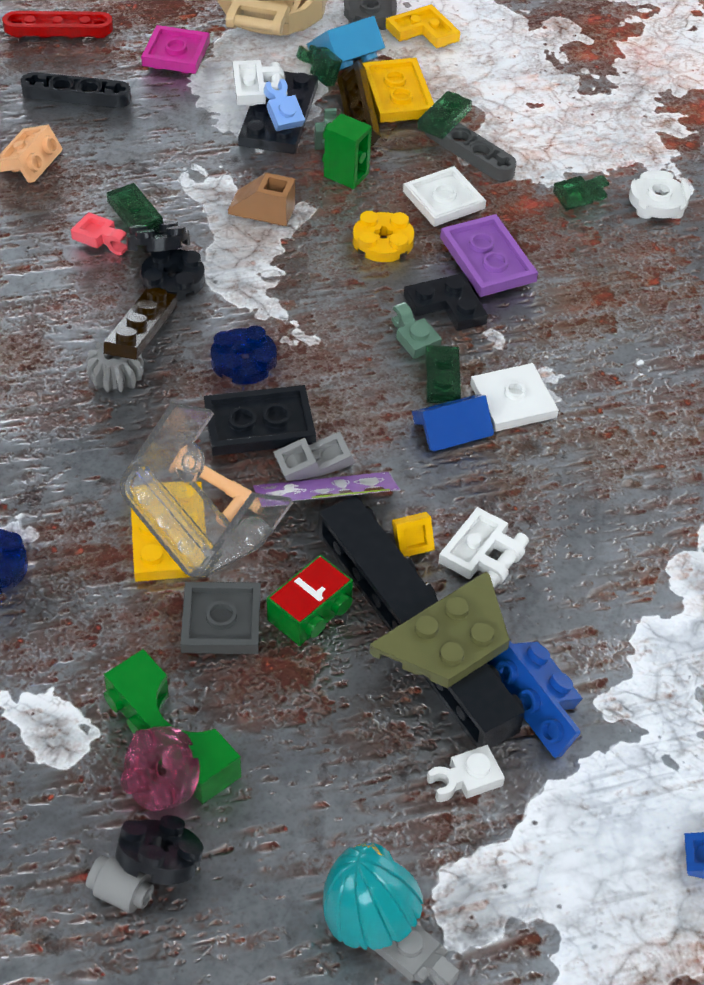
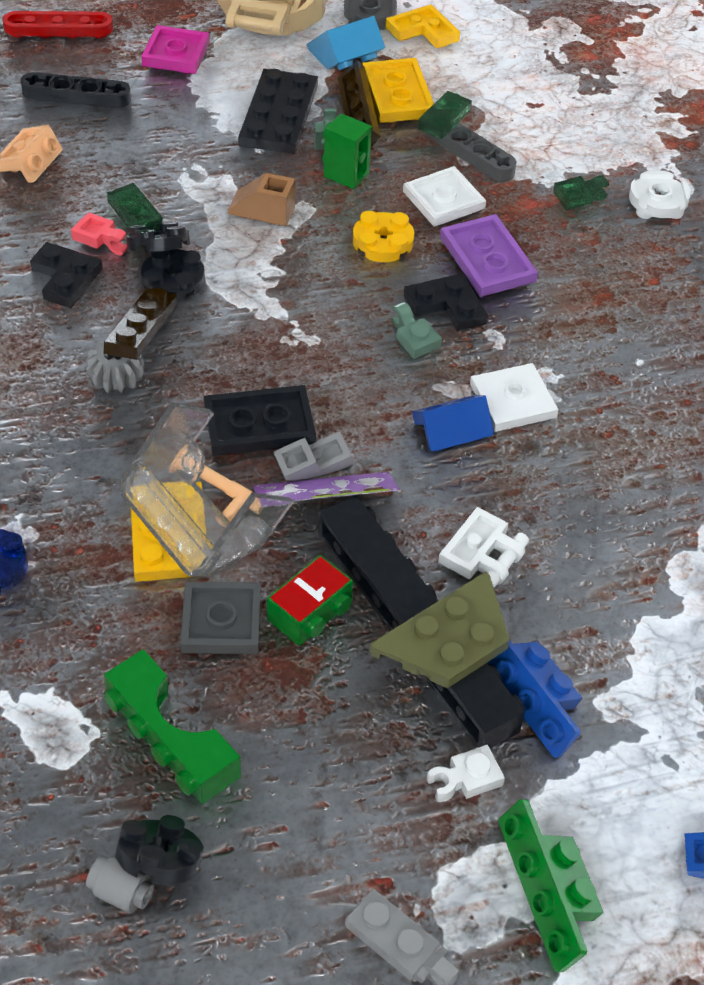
clear pink plate [121,726,200,811] -> none
clear blue plate [211,325,277,385] -> none
white plate [232,60,288,106] -> none
light blue plate [264,79,305,132] -> none
clear green plate [296,45,342,86] -> none
teal hair [323,843,423,950] -> none
yellow tile [392,512,435,557] -> none
clear green plate [425,346,461,403] -> none
none -> black plate [30,242,103,309]
none -> green bracket [498,799,604,972]

